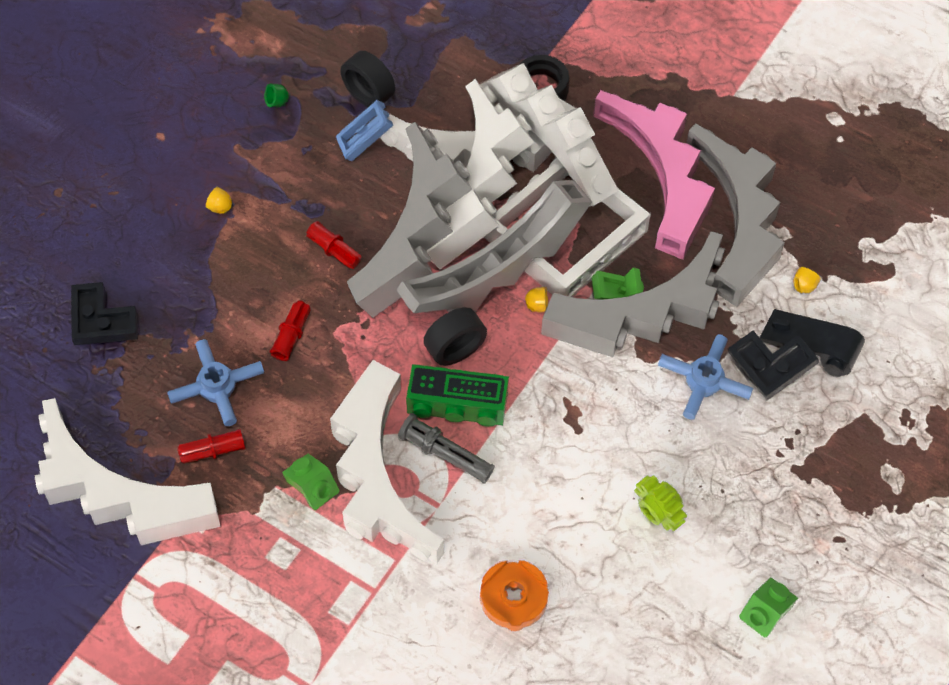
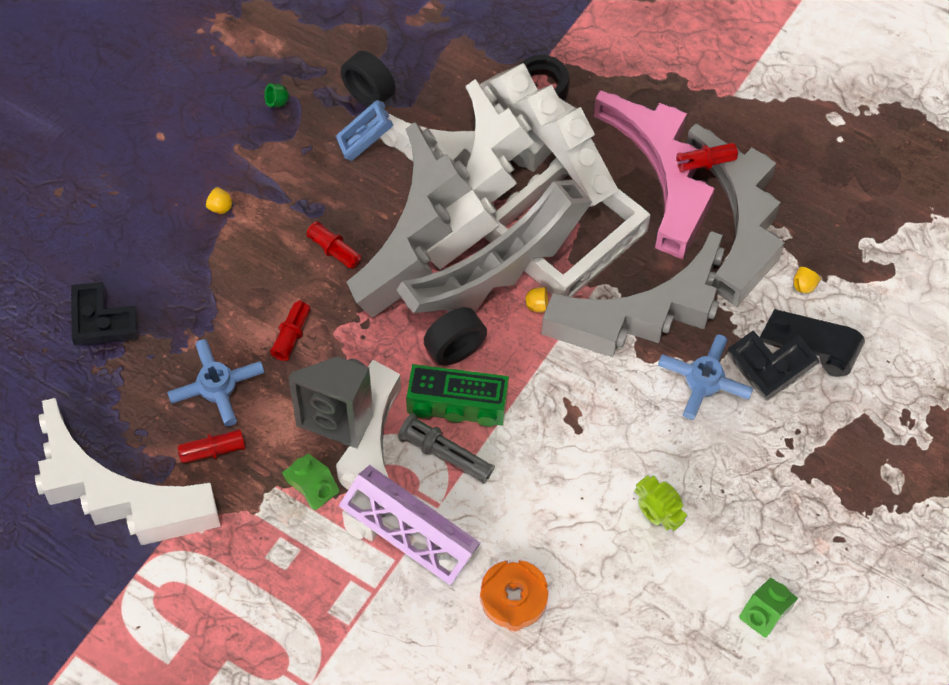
bright green bracket [591,268,644,300] -> none
none -> dark grey slope [289,356,373,449]
none -> lavender fence [339,465,481,586]
none -> red axle [676,143,738,173]

